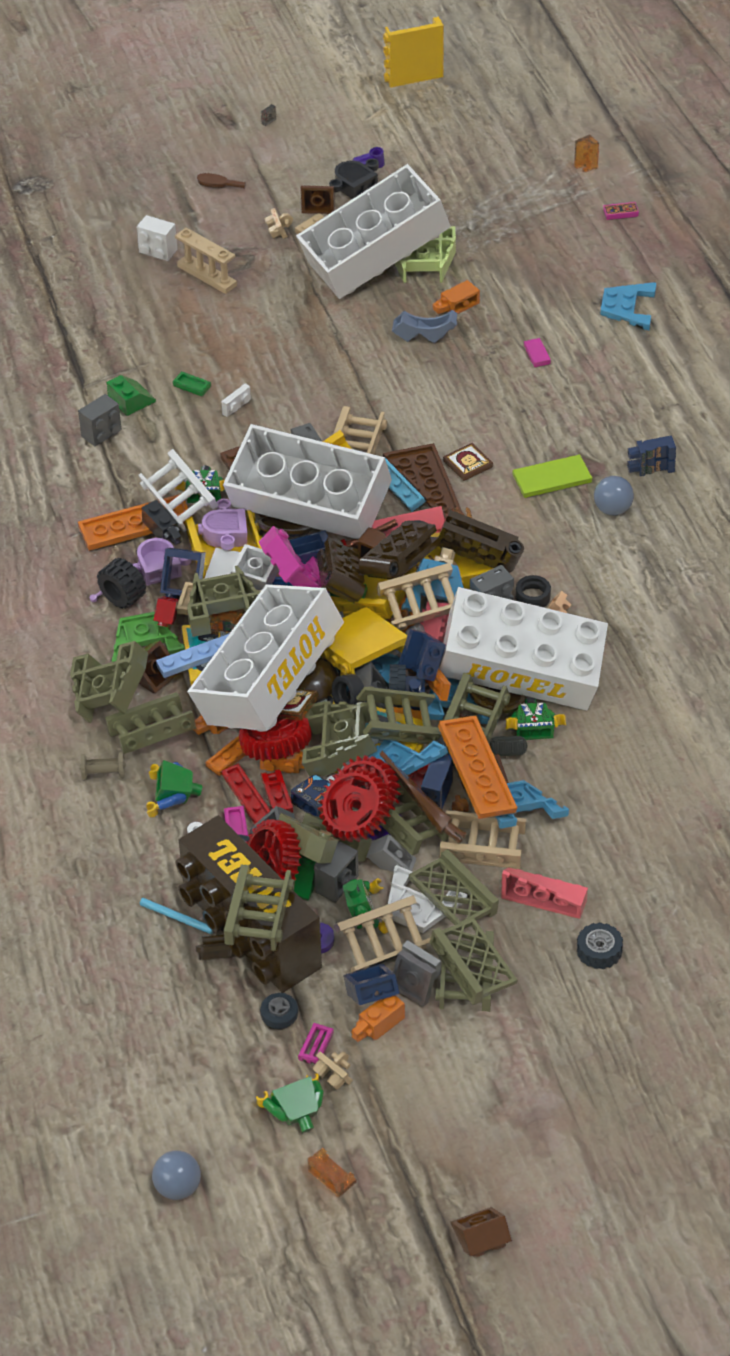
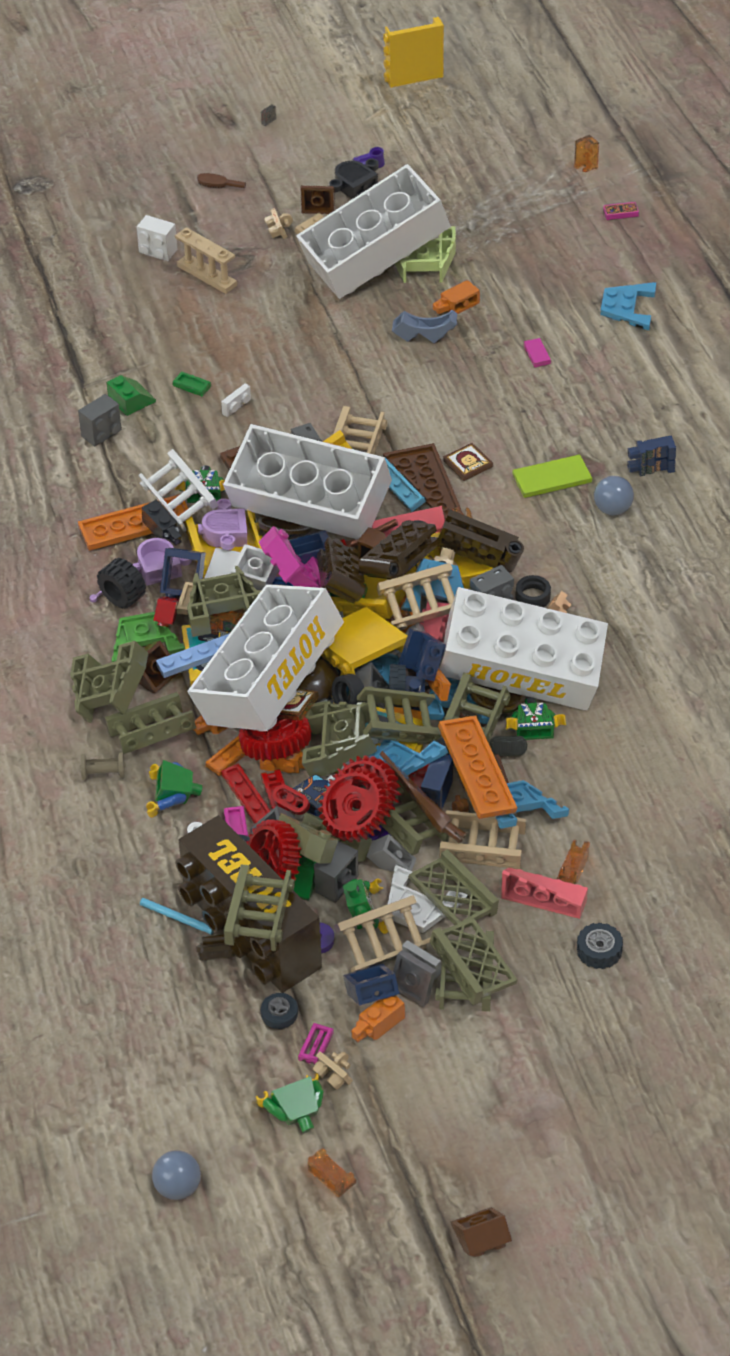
none -> red plate [273,785,310,815]
none -> clear orange hinge [557,840,590,884]

